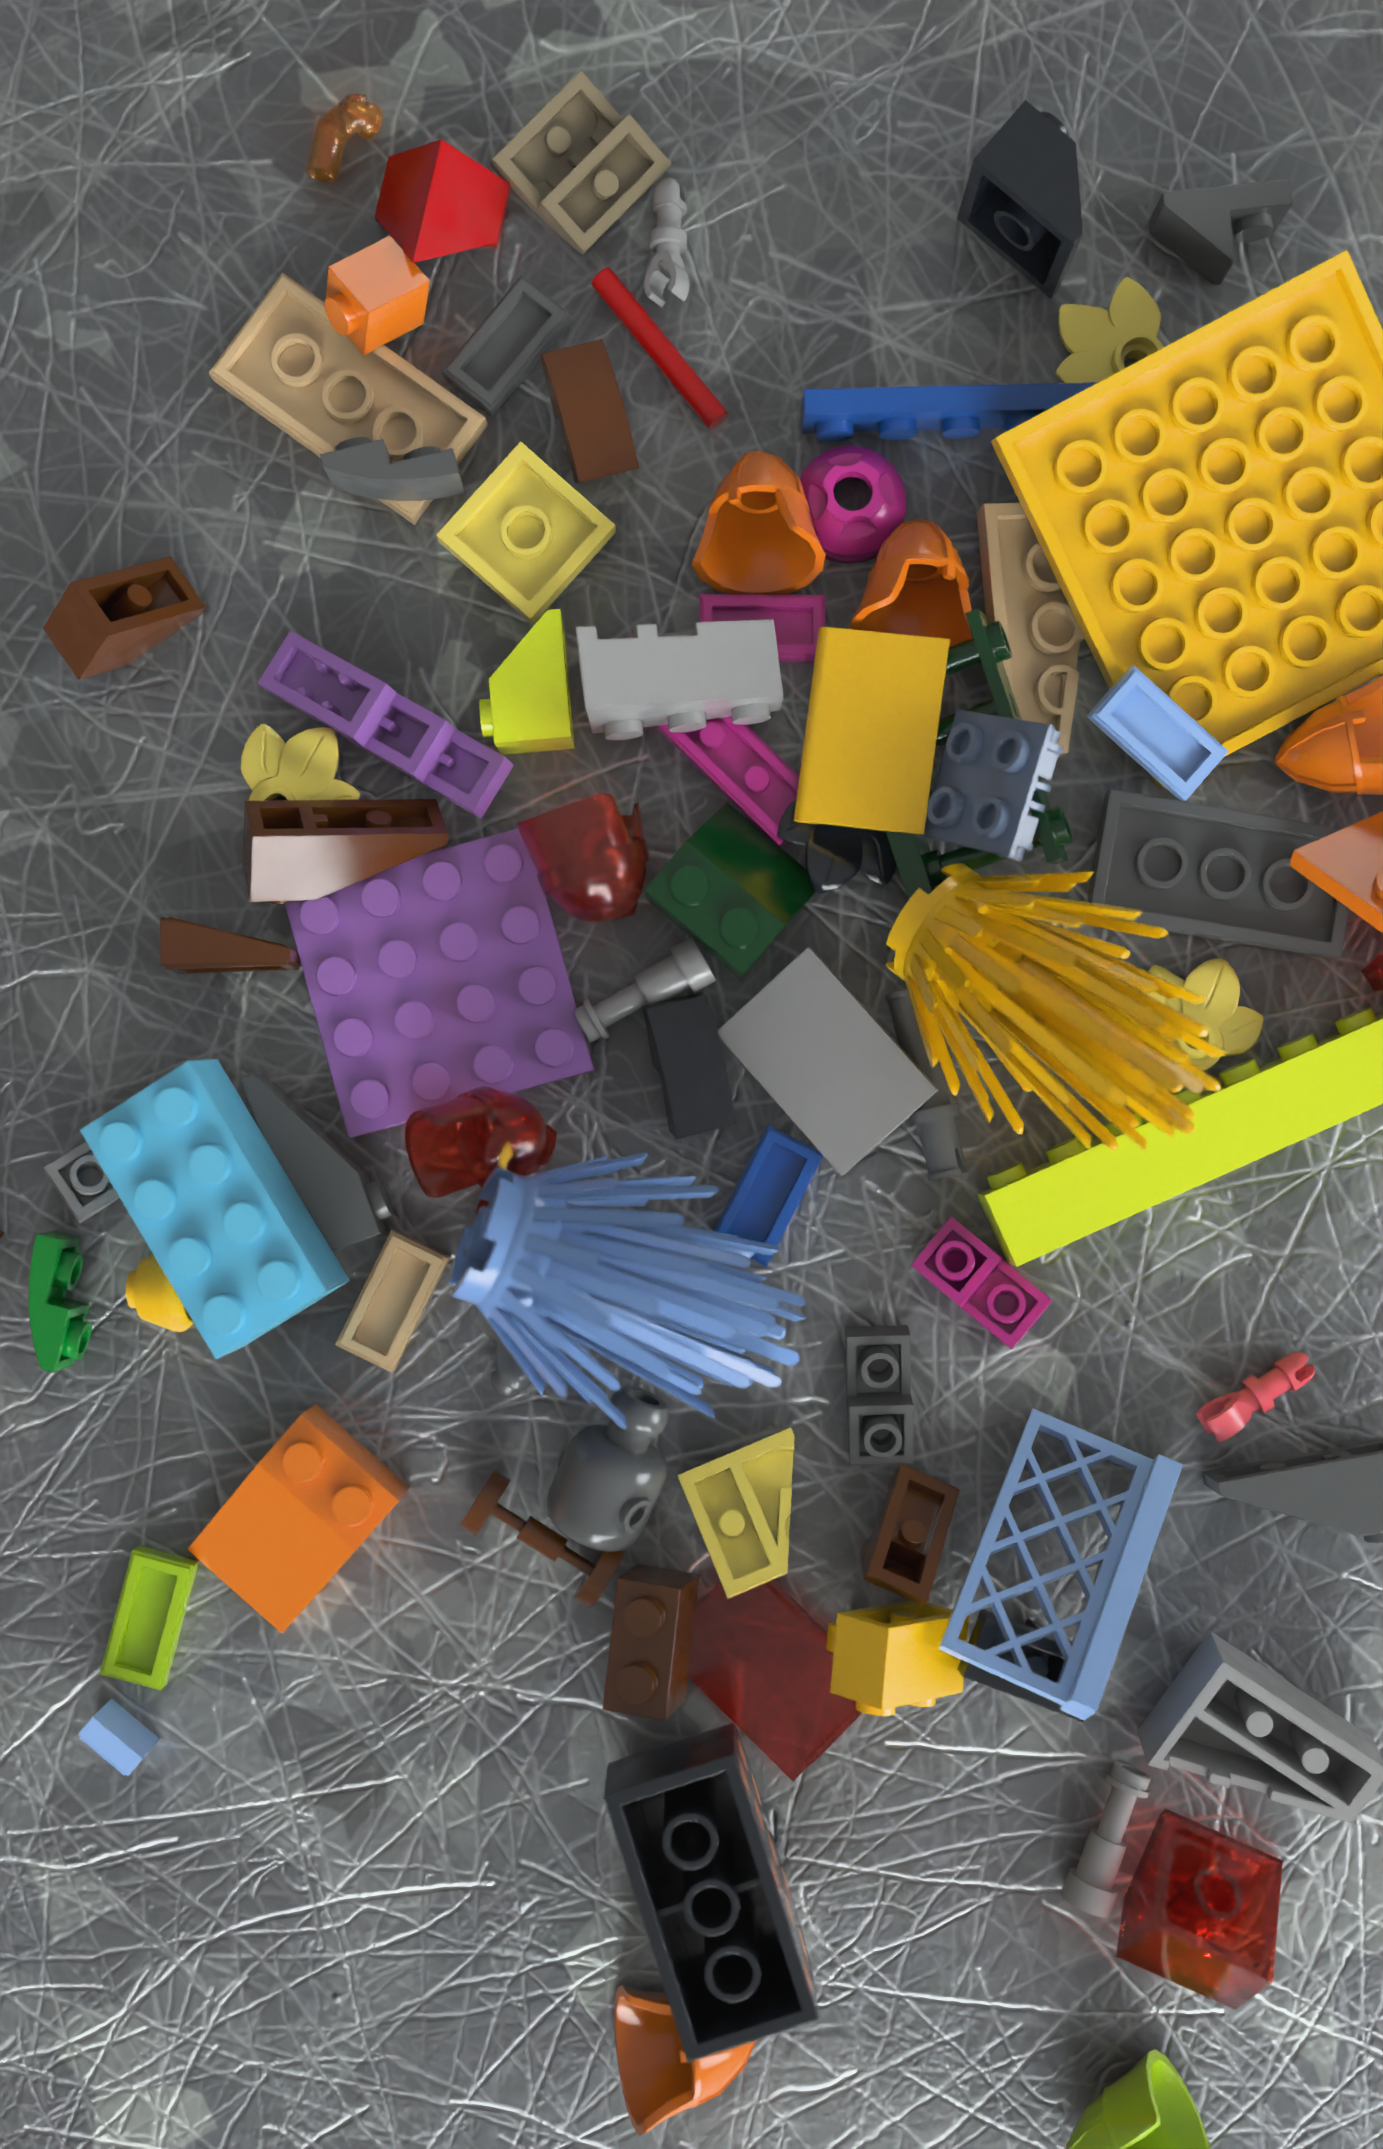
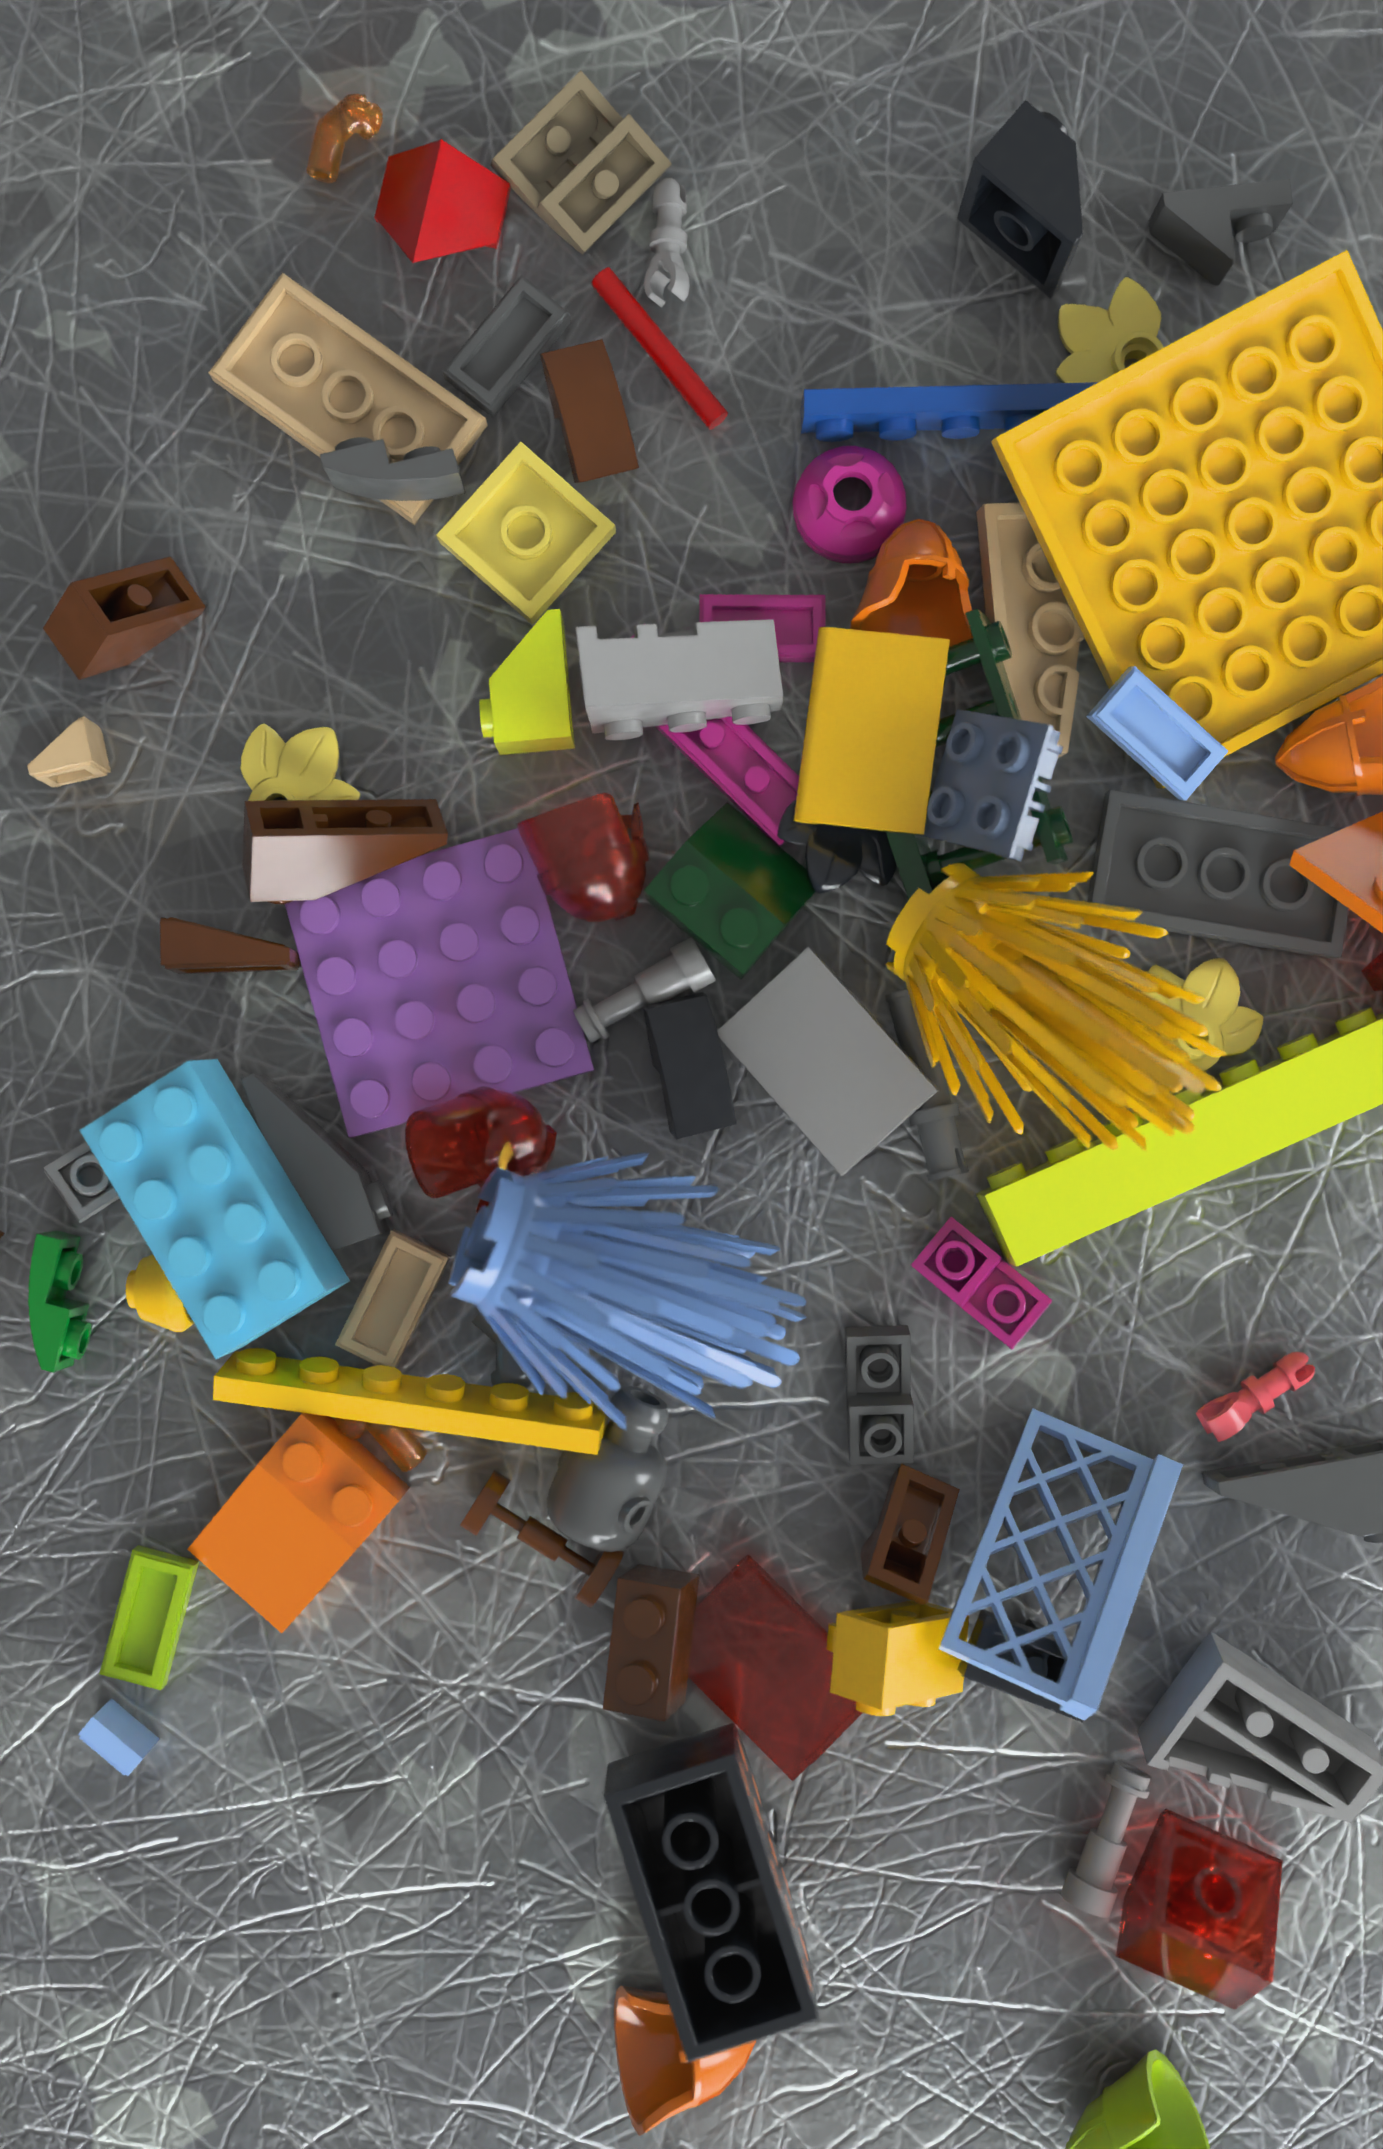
medium lavender slope [257,630,514,819] -> none
orange brick [324,235,430,355] -> none
light yellow wing [677,1427,795,1599] -> none
orange helmet [692,451,825,595] -> none
blue tile [713,1125,823,1267] -> none
none -> tan slope [27,716,111,788]
none -> yellow plate [213,1348,609,1455]
none -> clear orange arm [335,1418,427,1472]

